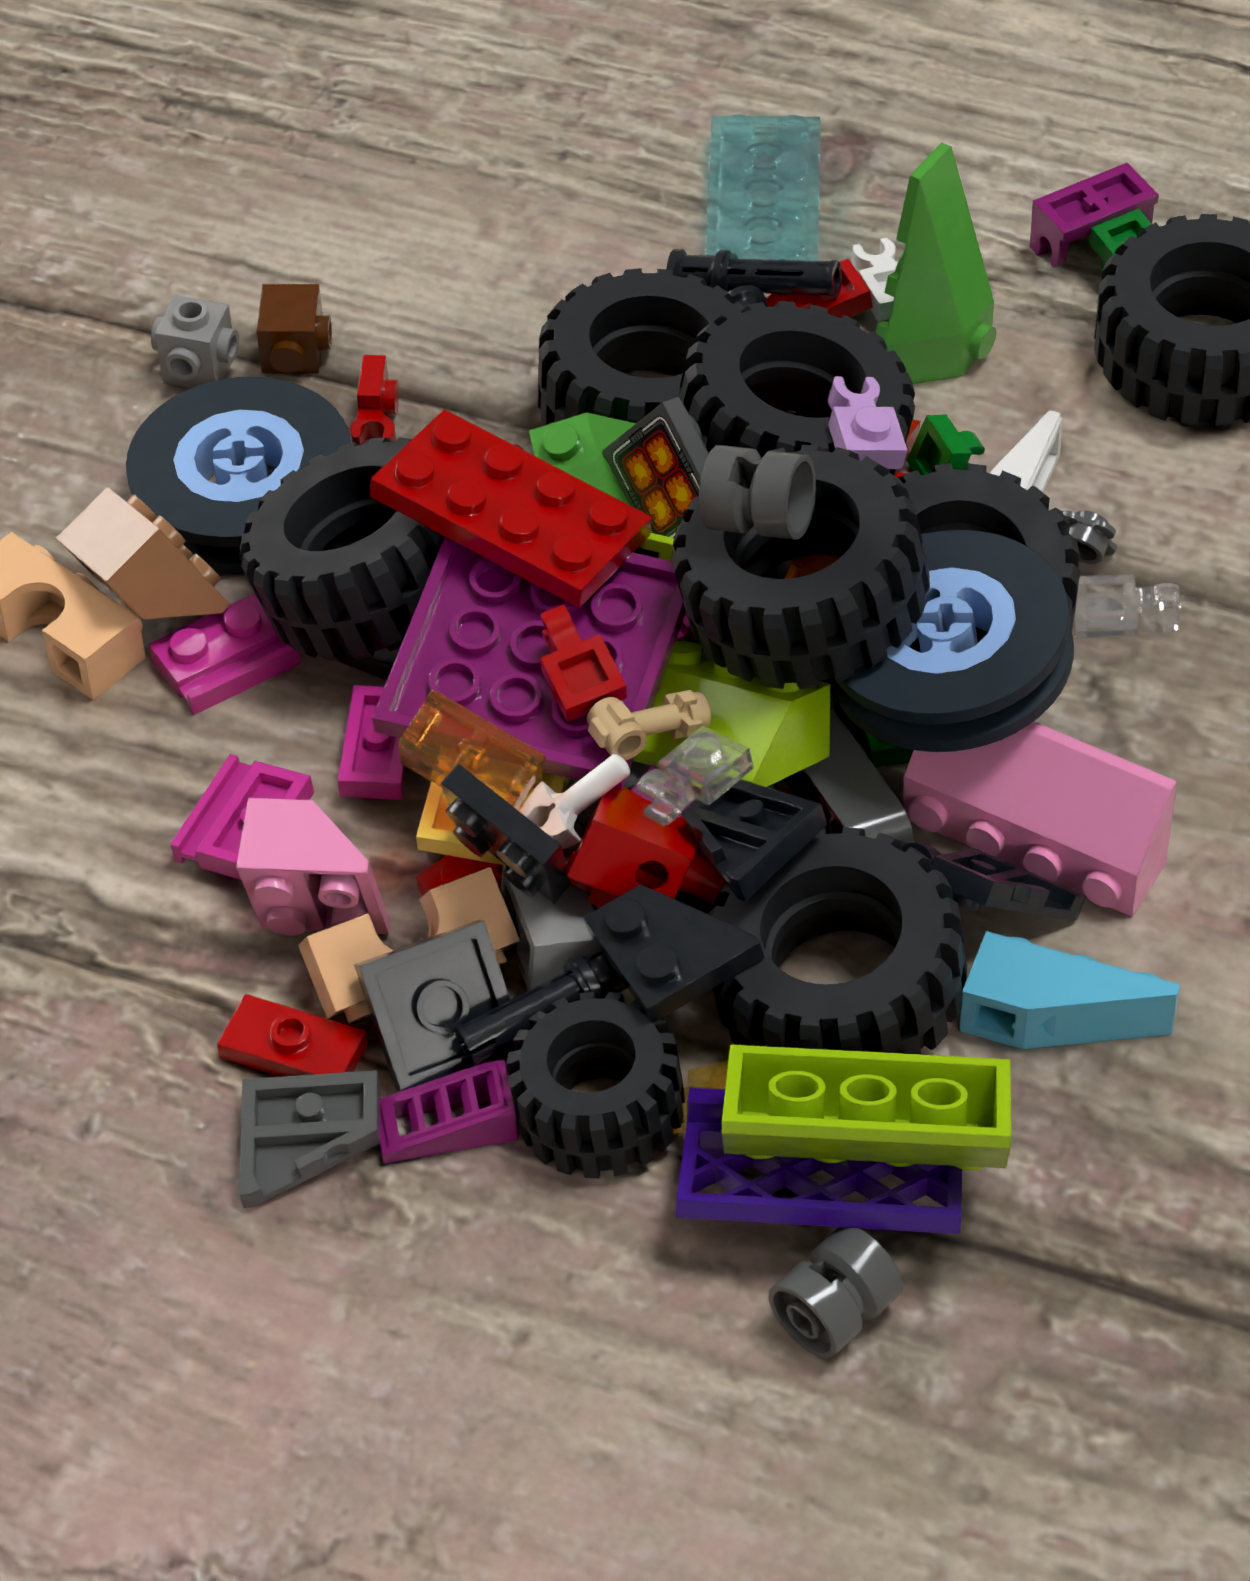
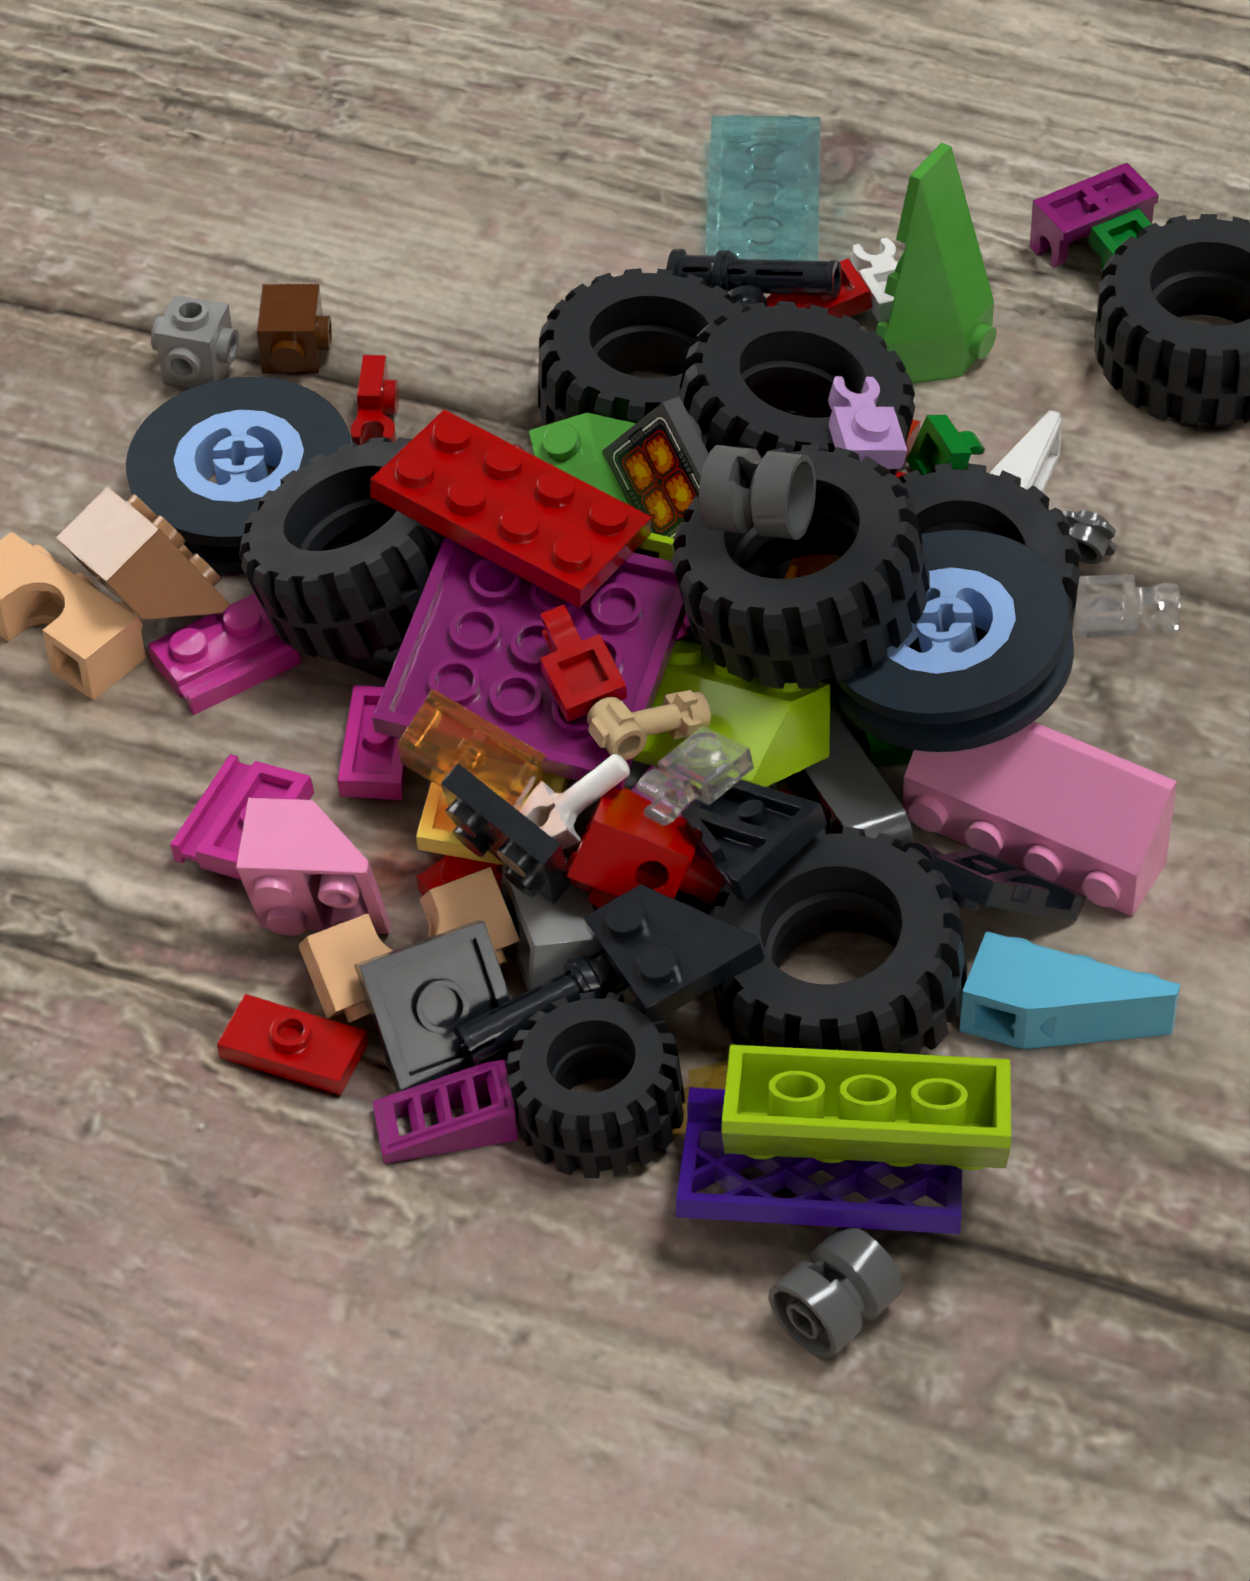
dark grey wing [239,1070,381,1208] -> none

